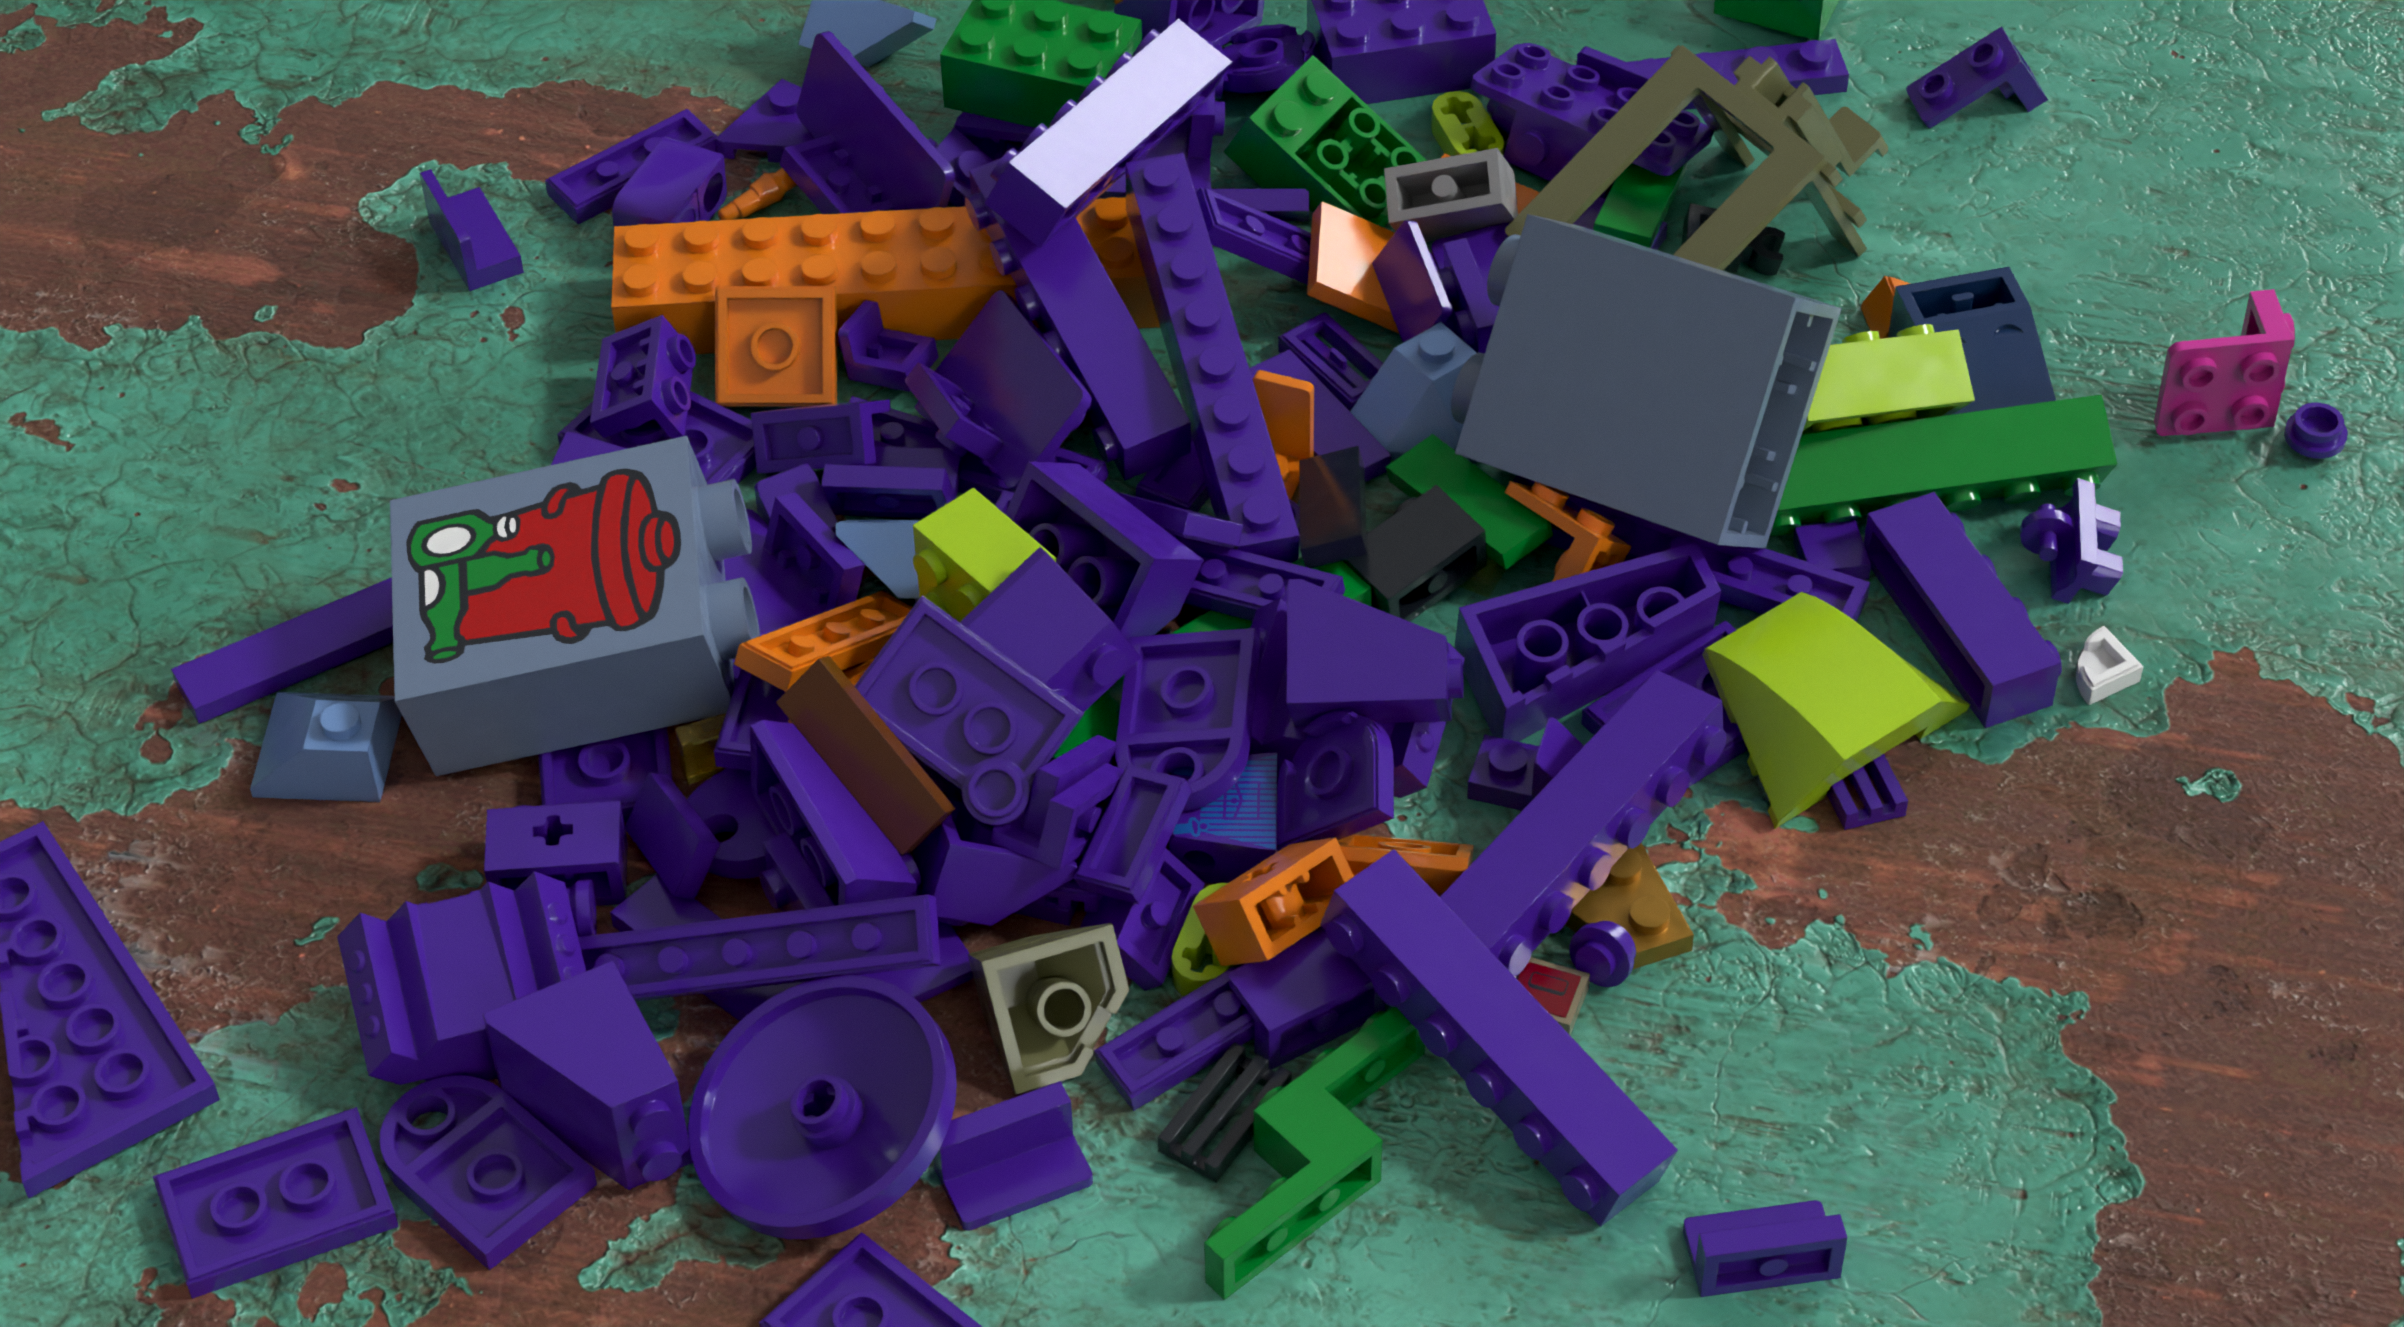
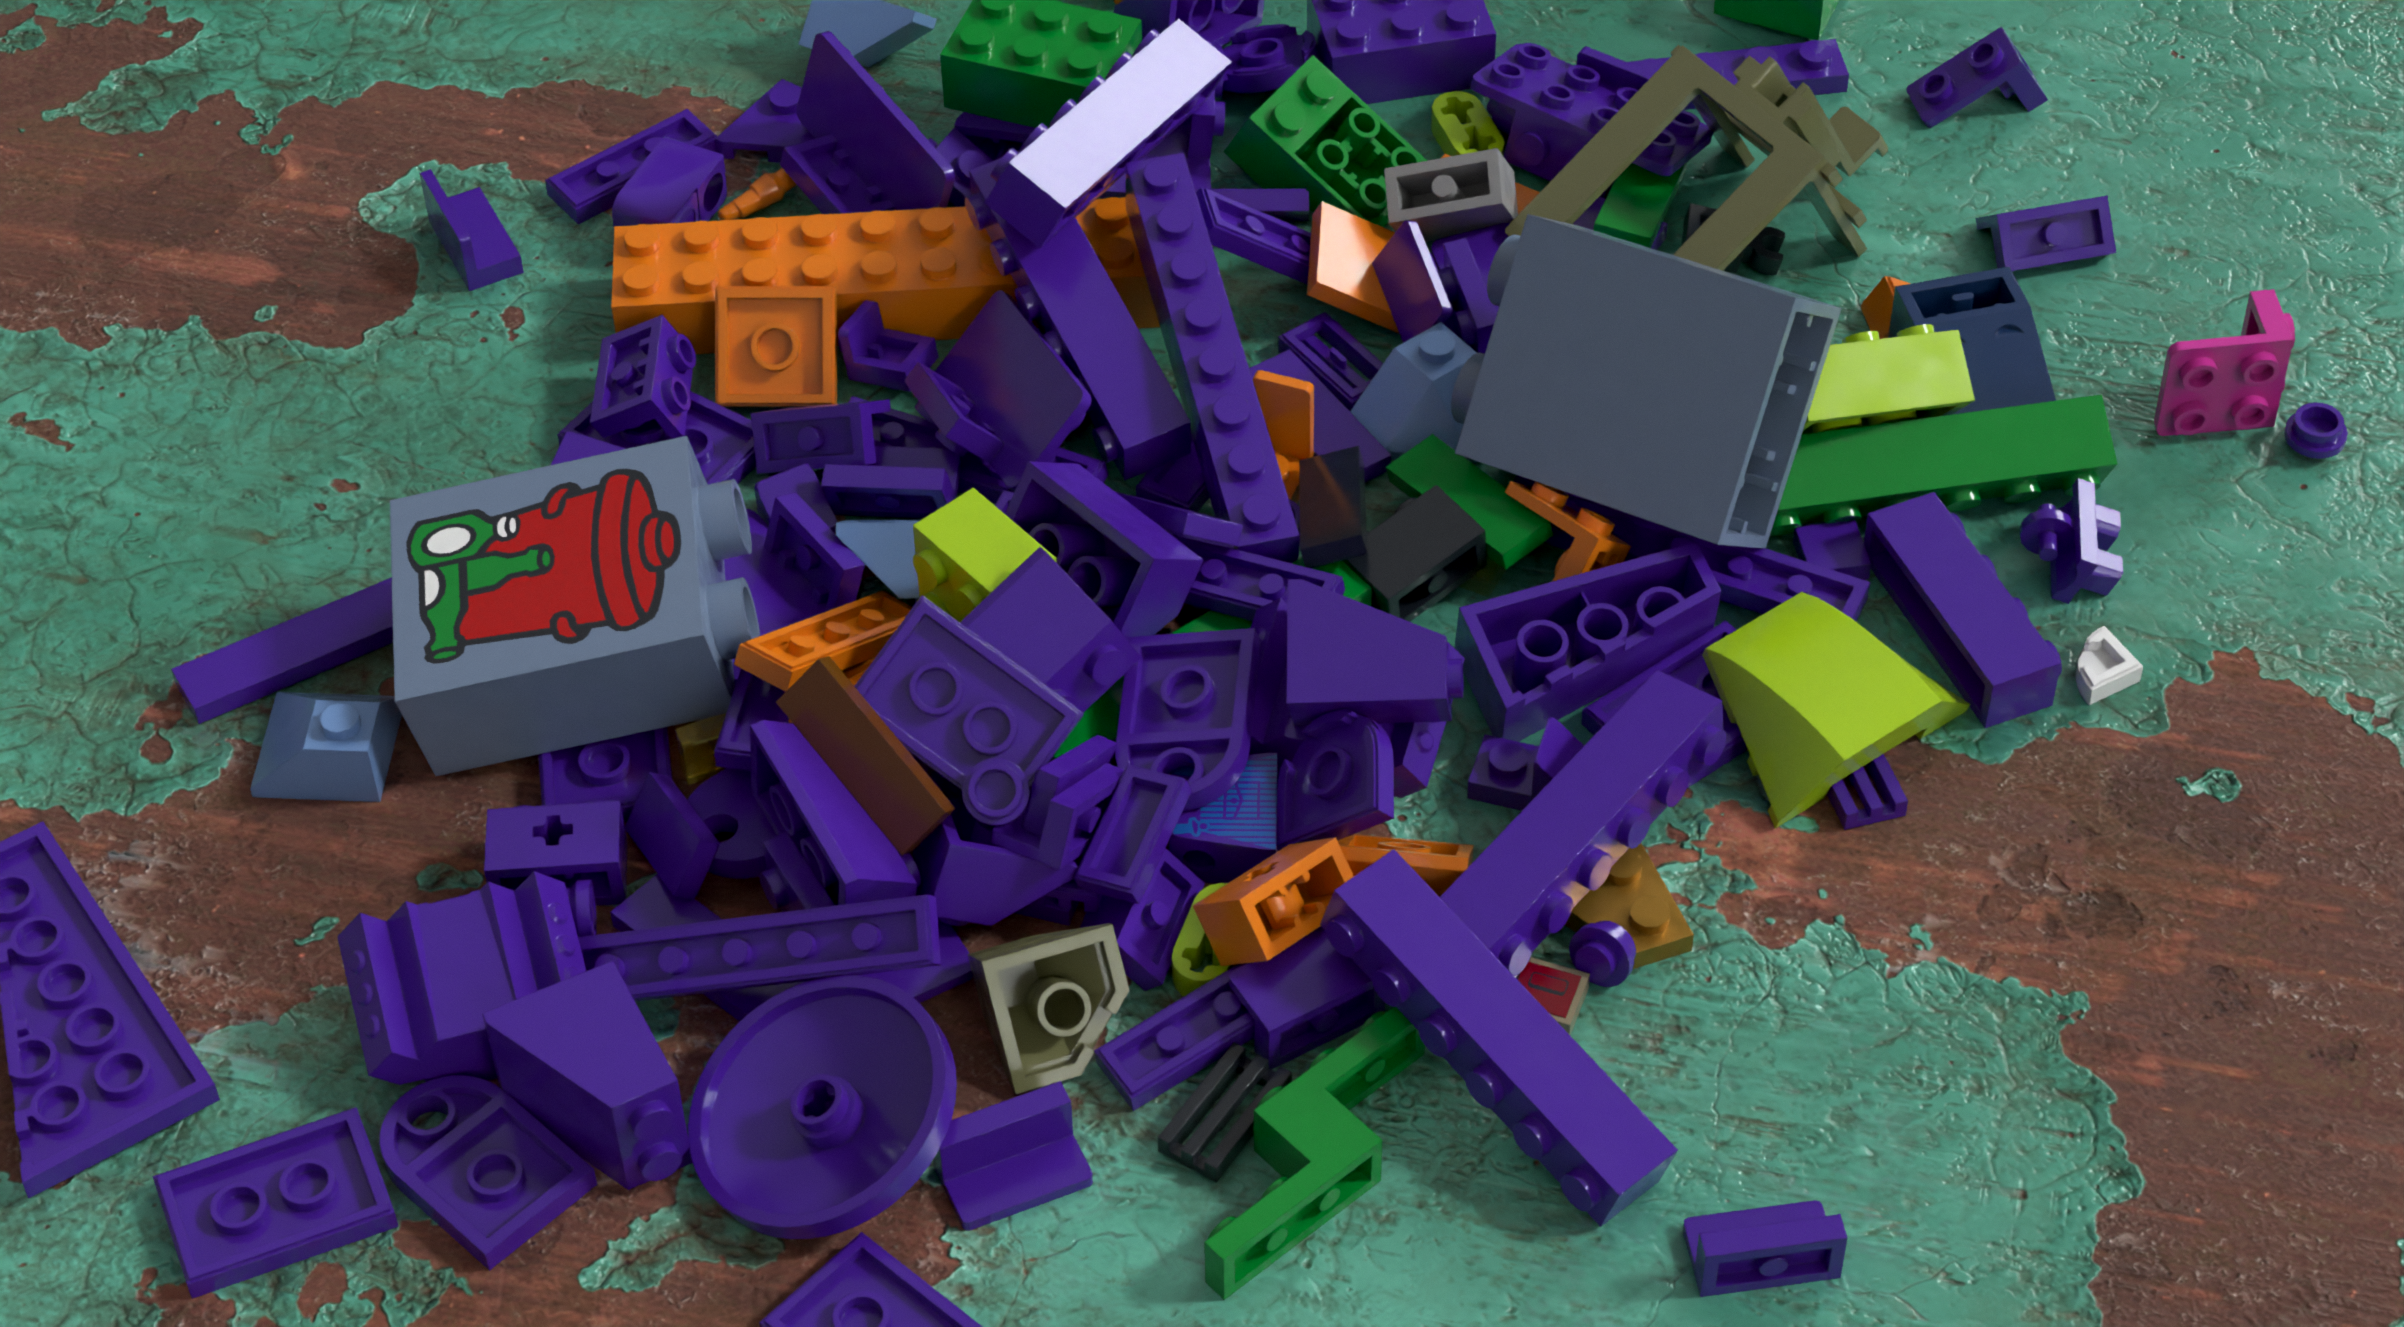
none -> dark purple panel [1975,195,2116,271]

